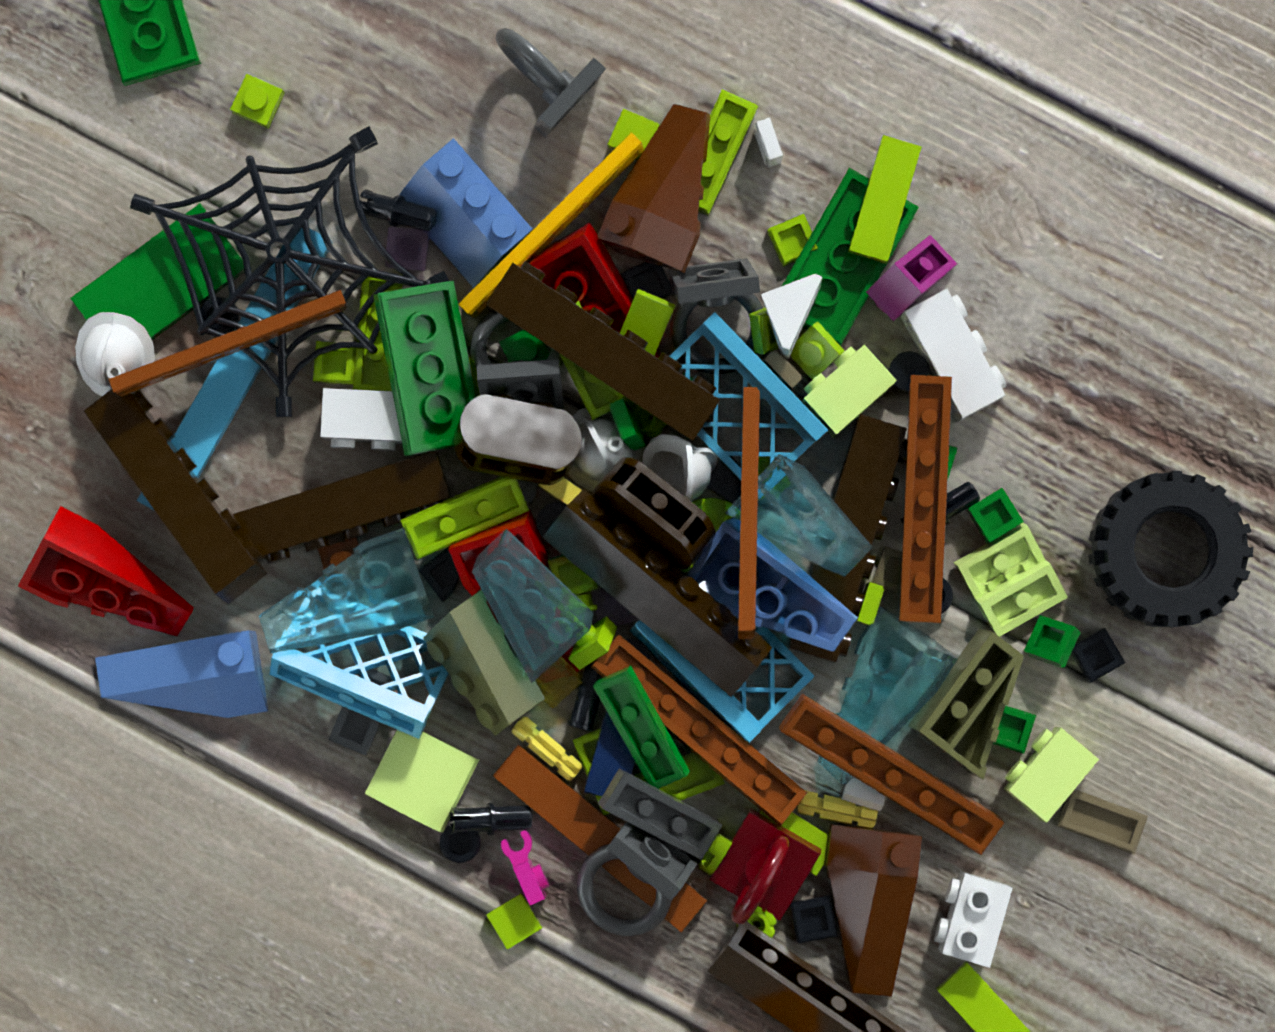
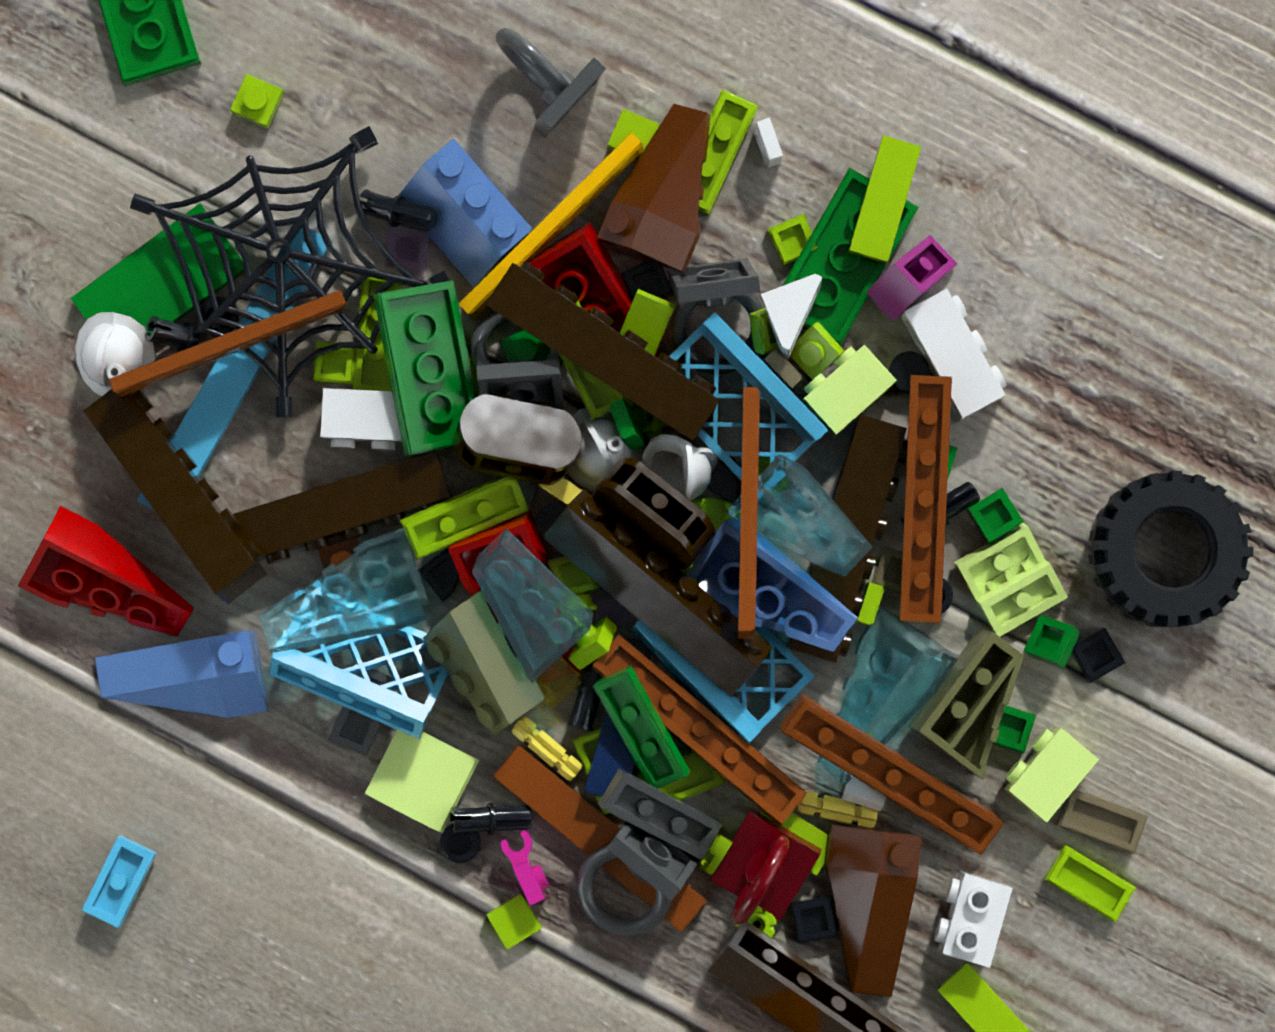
none -> medium azure plate [82,835,157,928]
none -> black pin [145,316,200,352]
none -> lime tile [1043,844,1136,923]

